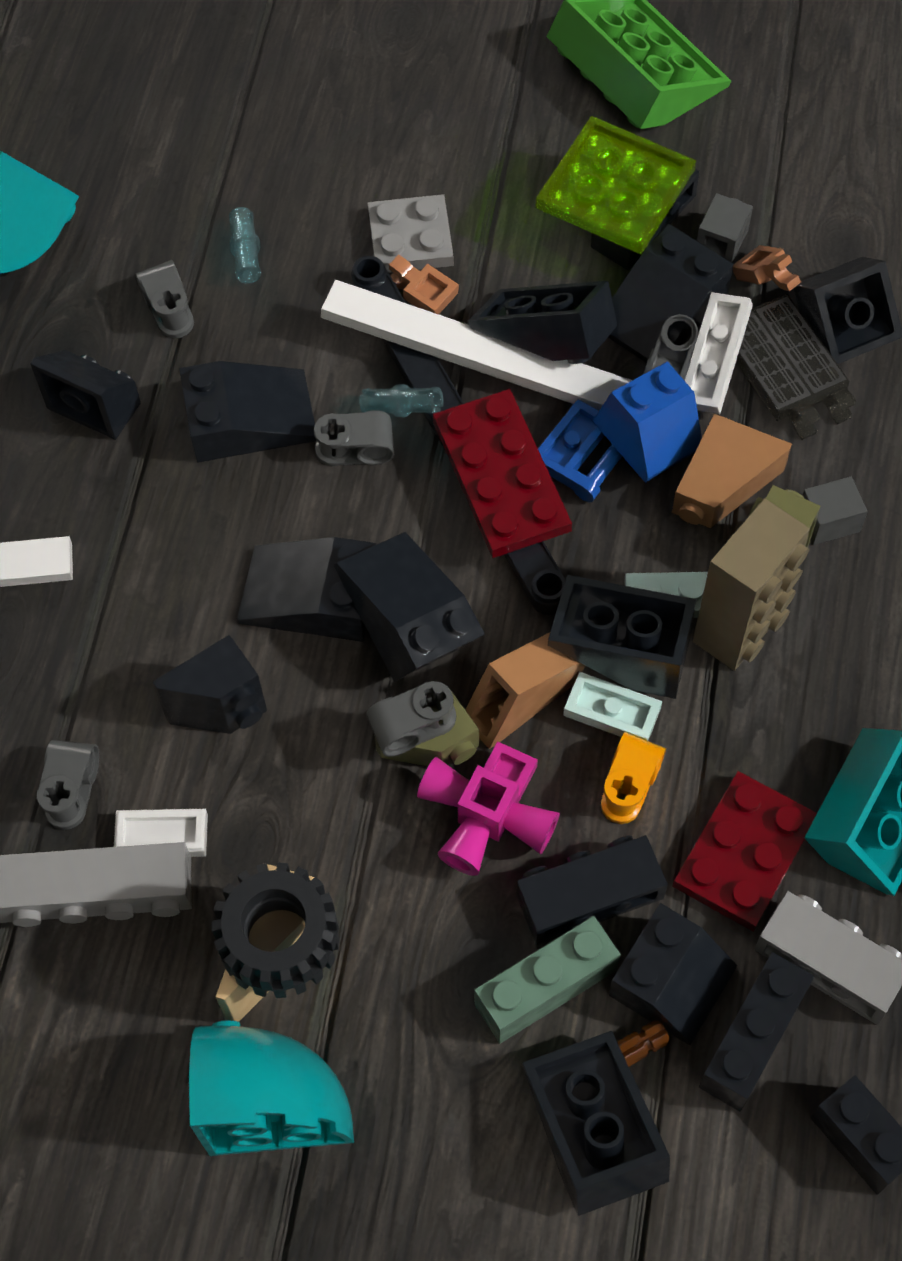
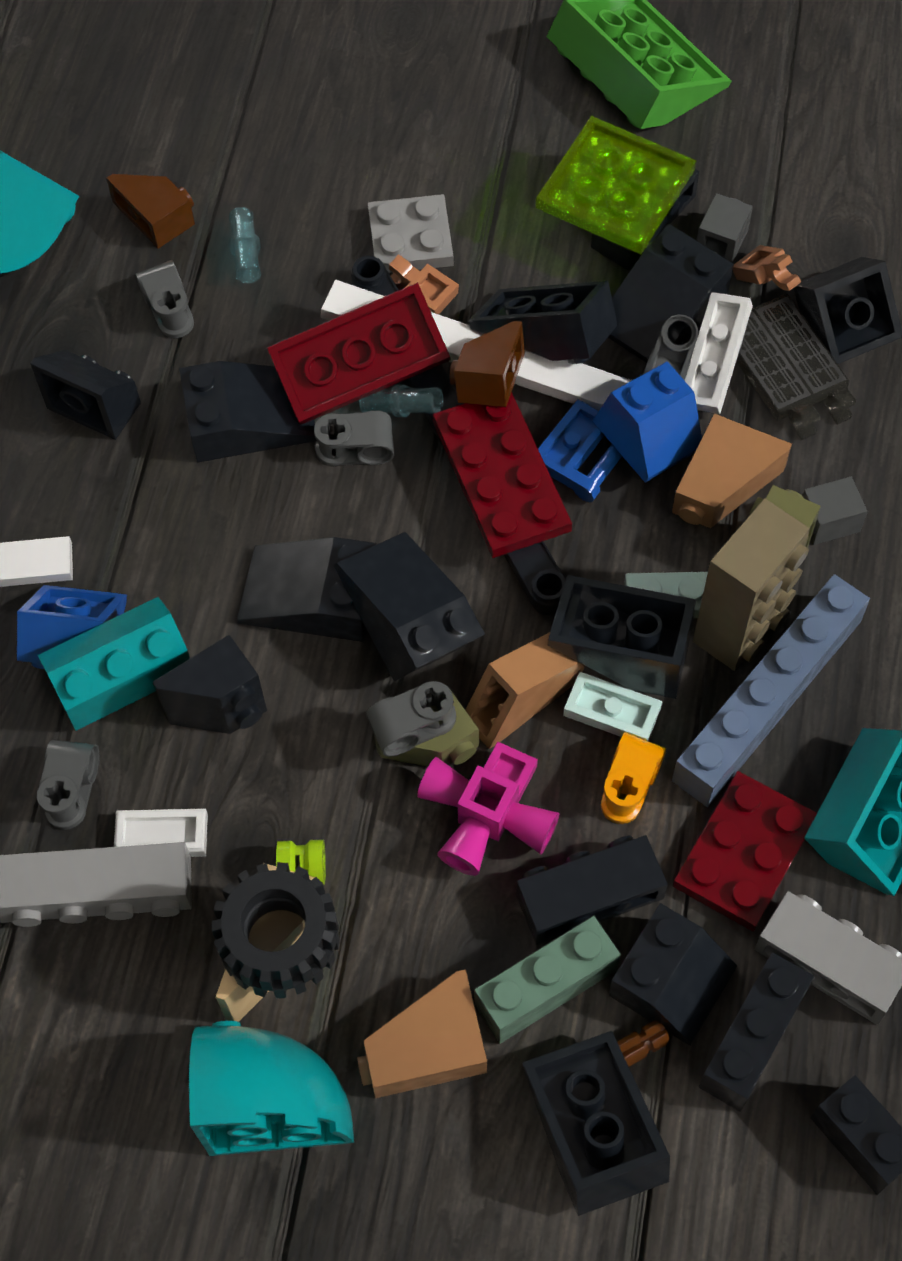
none -> blue slope [17,585,127,669]
none -> teal slope [37,597,190,731]
none -> reddish brown slope [106,174,195,249]
none -> dark red plate [267,282,451,425]
none -> lime wheel [276,840,326,885]
none -> medium nougat slope [357,969,487,1098]
none -> reddish brown slope [450,321,525,407]
none -> sand blue brick [672,574,870,808]

